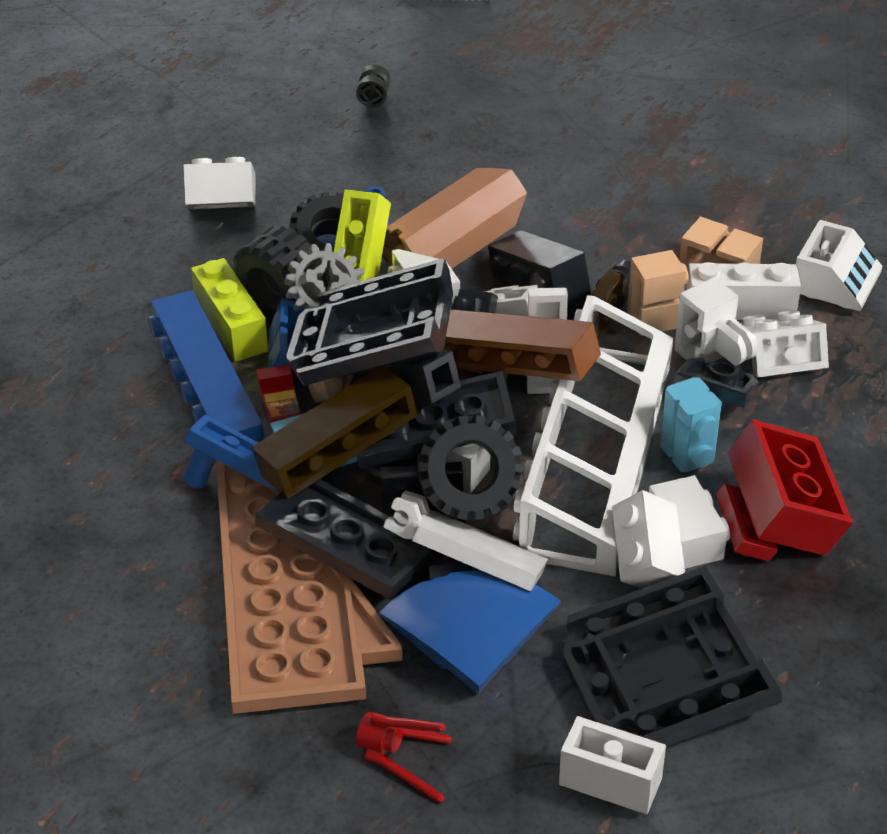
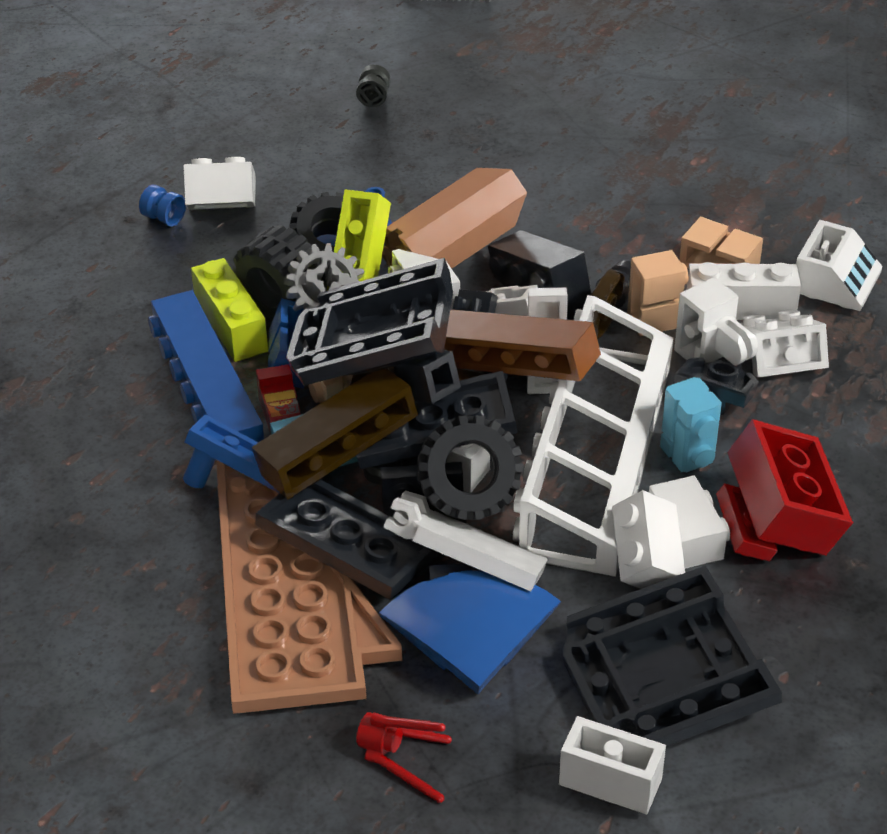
none -> blue wheel [139,184,186,227]

